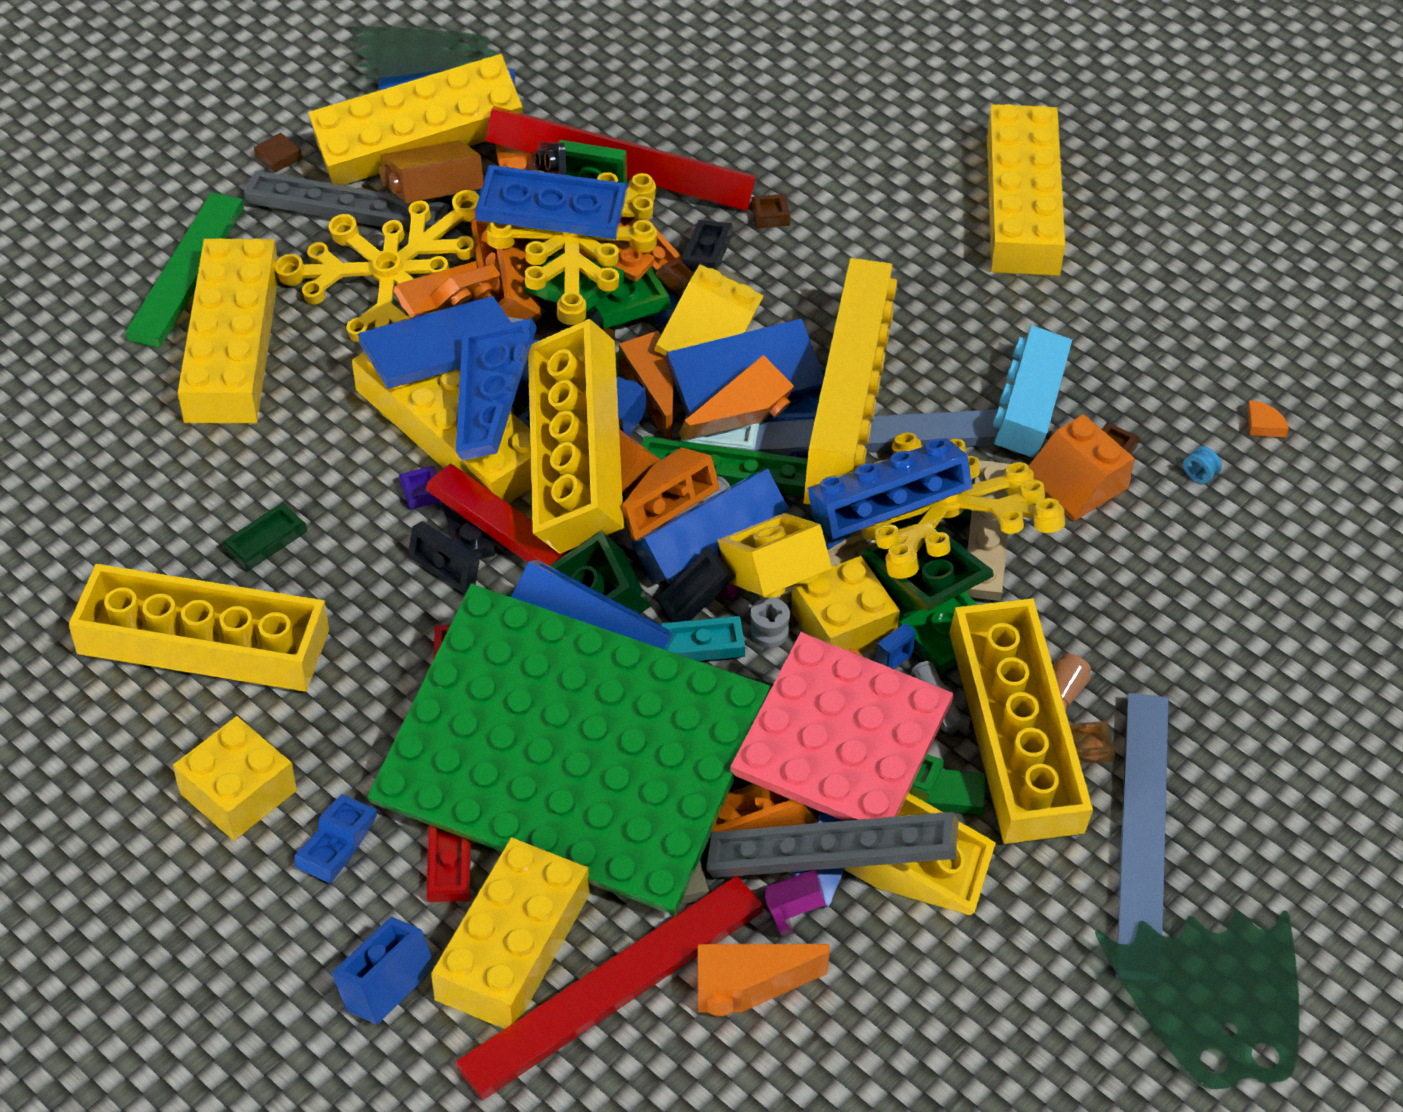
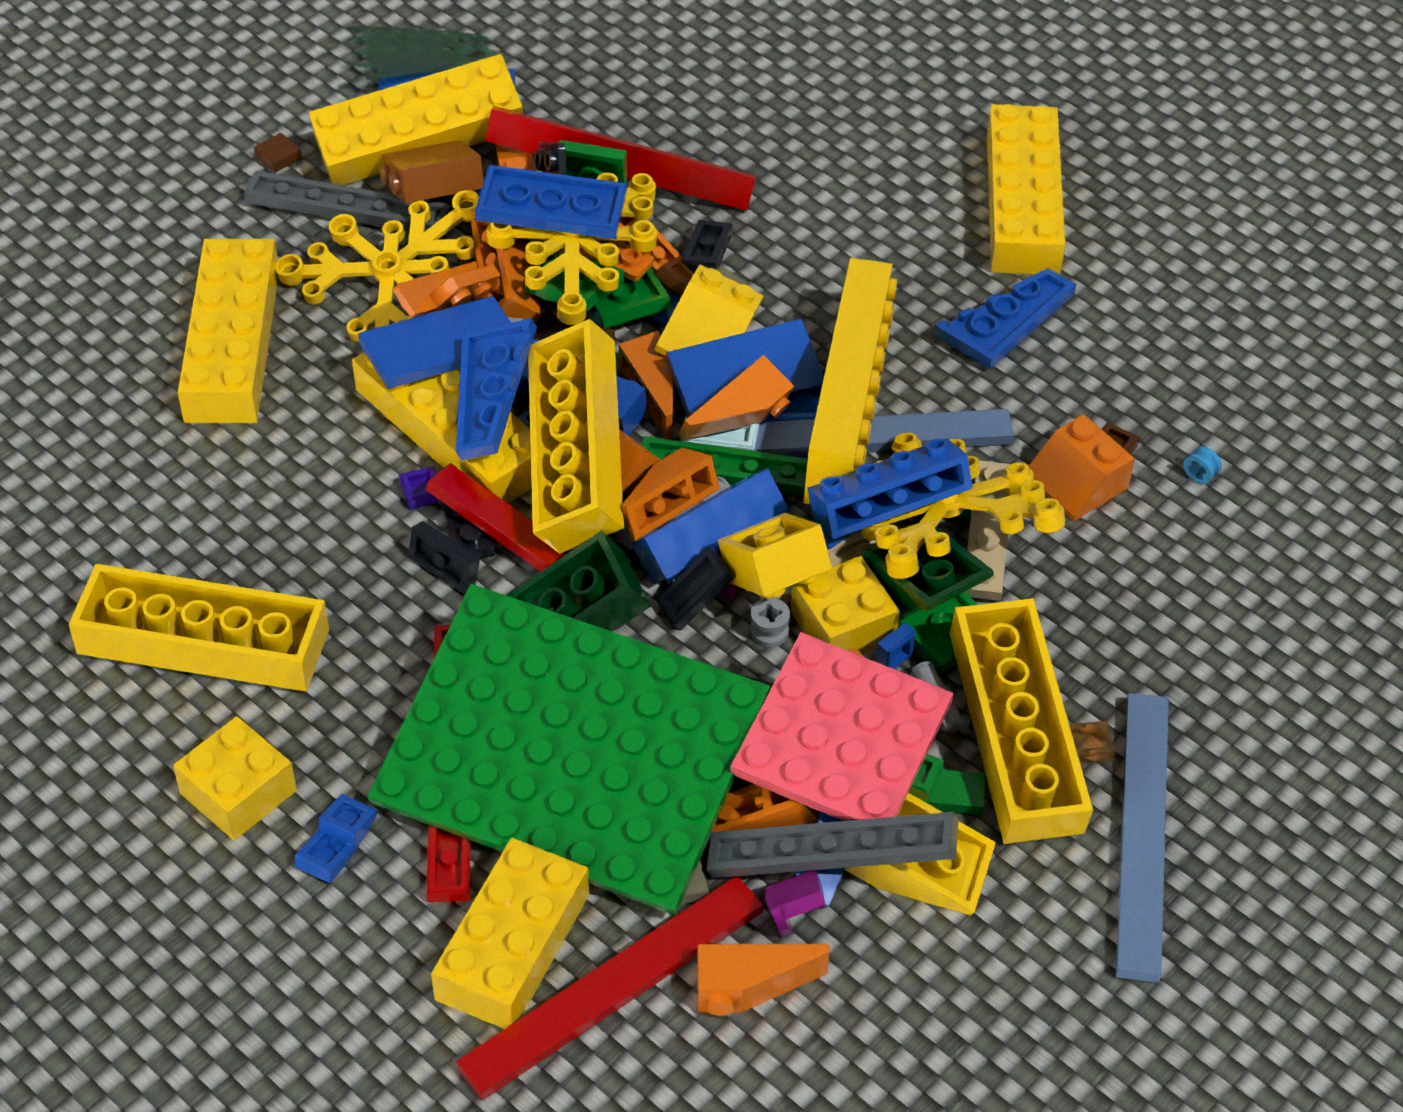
green tile [125,192,244,348] -> none
dark green tile [221,503,307,572] -> none
blue brick [331,916,435,1025] -> none
blue brick [511,559,676,651] -> none
teal plate [662,616,745,661] -> none
reddish brown tile [751,194,790,229] -> none
medium azure brick [992,325,1073,458] -> none
nougat cone [1053,653,1091,711] -> none
clear green piece [1095,910,1299,1089] -> none
orange tile [1247,400,1289,438] -> none
none -> blue wing [933,268,1076,369]

